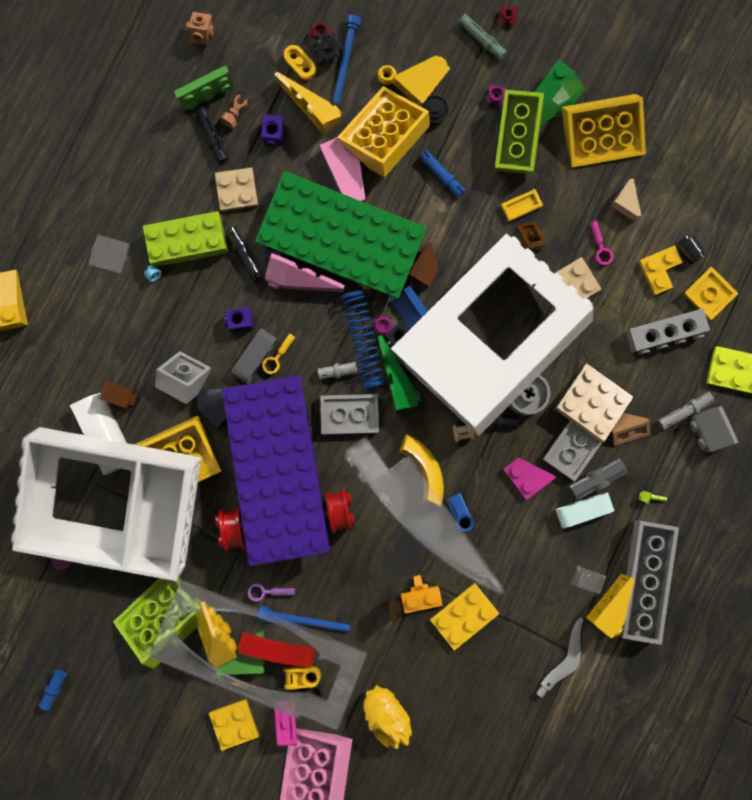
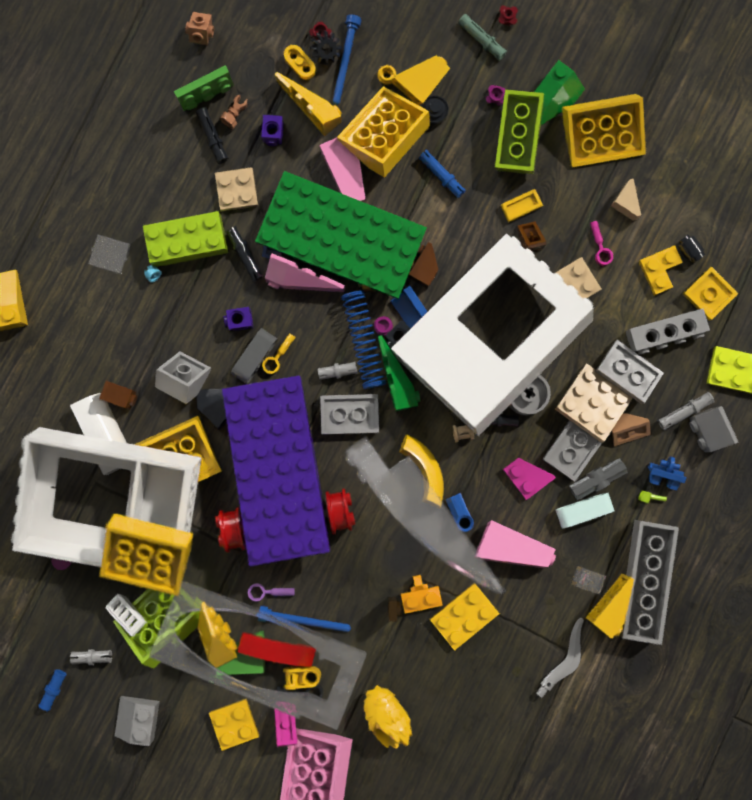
none -> light grey pin [70,649,112,665]
none -> yellow slope [100,514,193,596]
none -> white slope [105,594,147,637]
none -> light grey slope [115,696,160,746]
none -> bright pink slope [473,520,556,568]
none -> light grey plate [595,340,664,404]
none -> blue hips [648,456,687,490]

